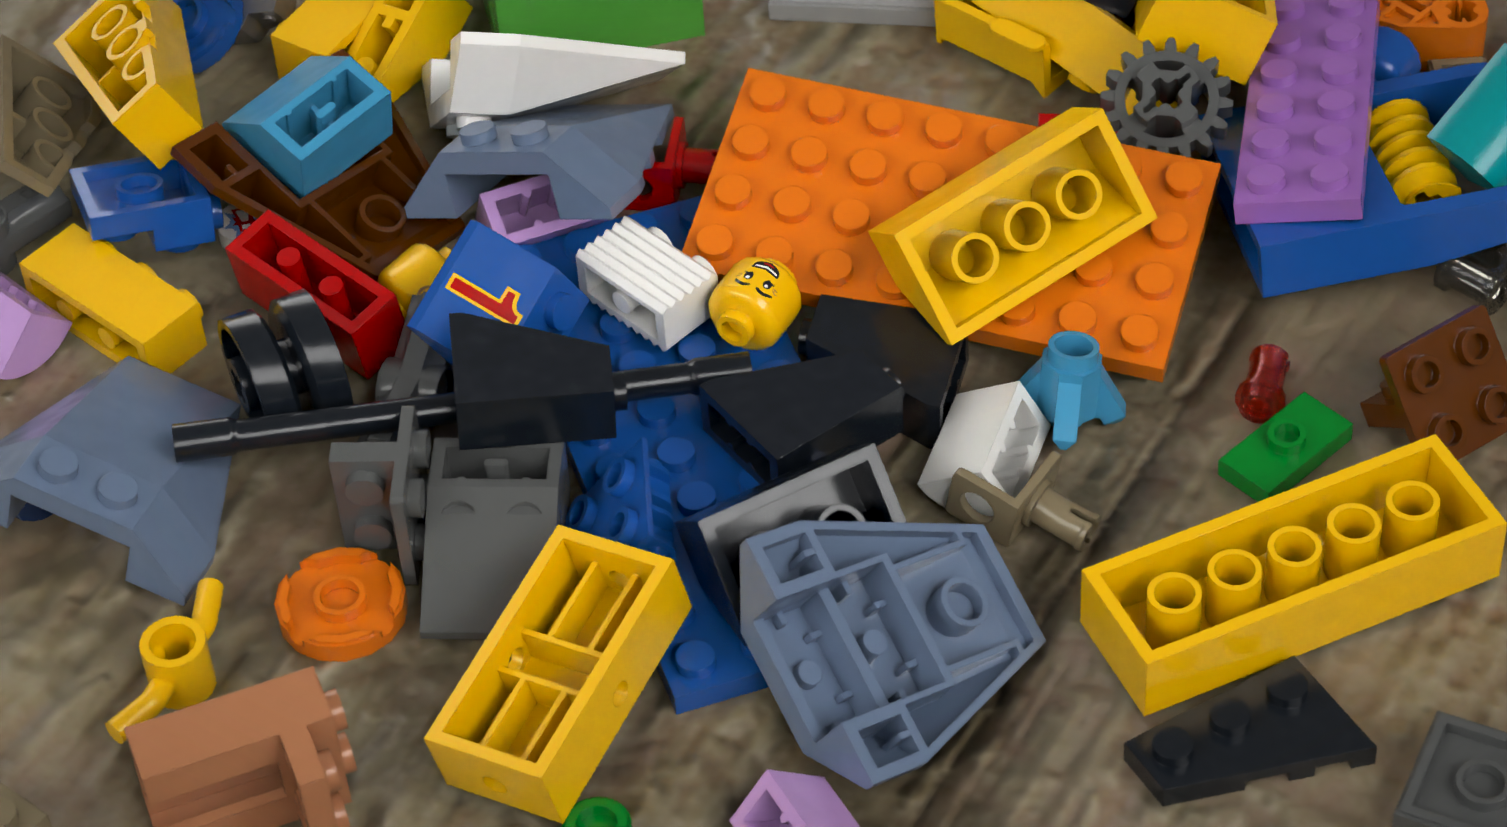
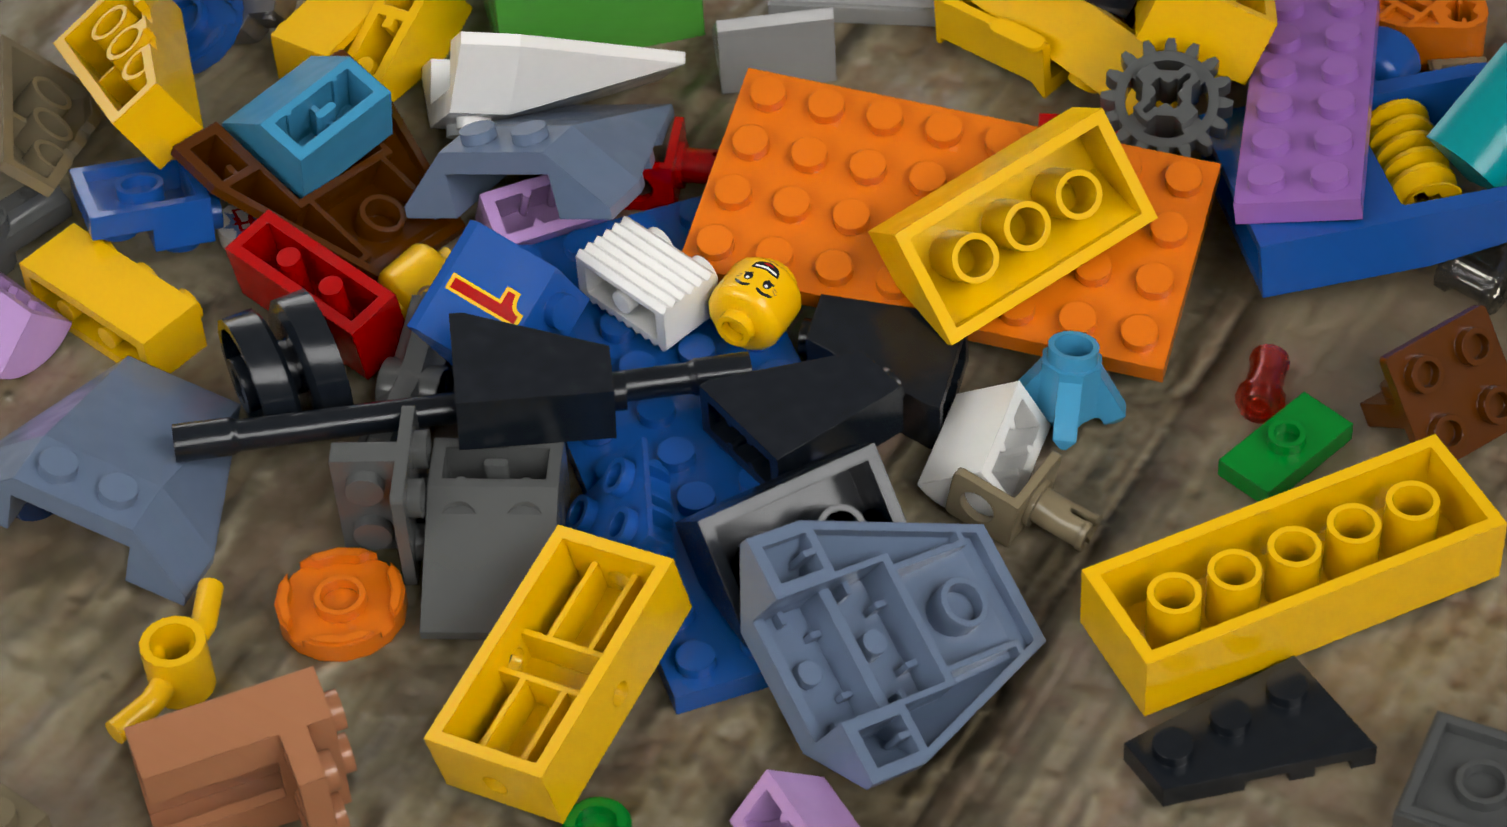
none -> light grey slope [712,7,837,94]

